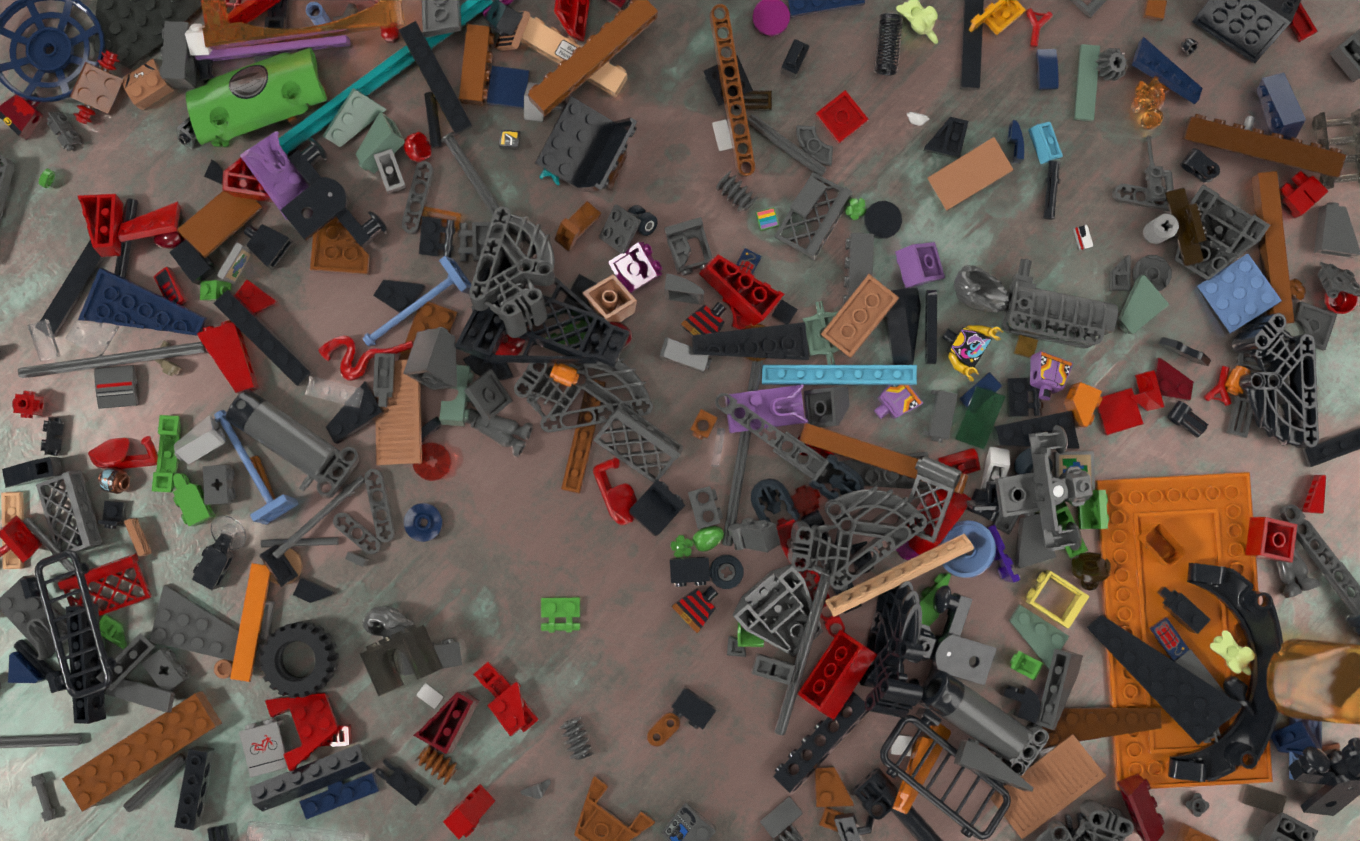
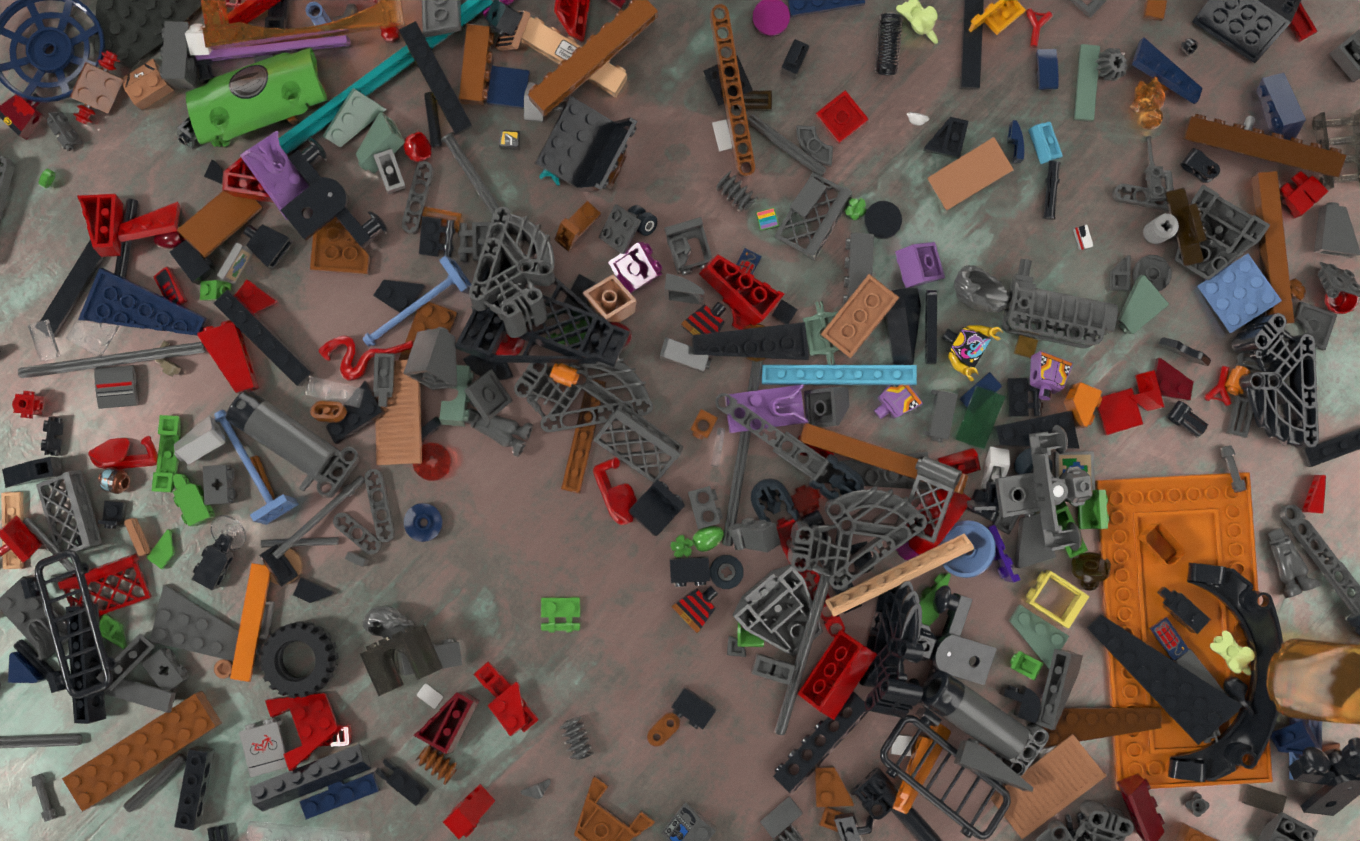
red slope [1245,517,1298,563] -> none
none -> bright green tile [147,529,175,569]
none -> dark orange plate [310,401,347,422]
none -> dark grey bar [1220,445,1246,493]

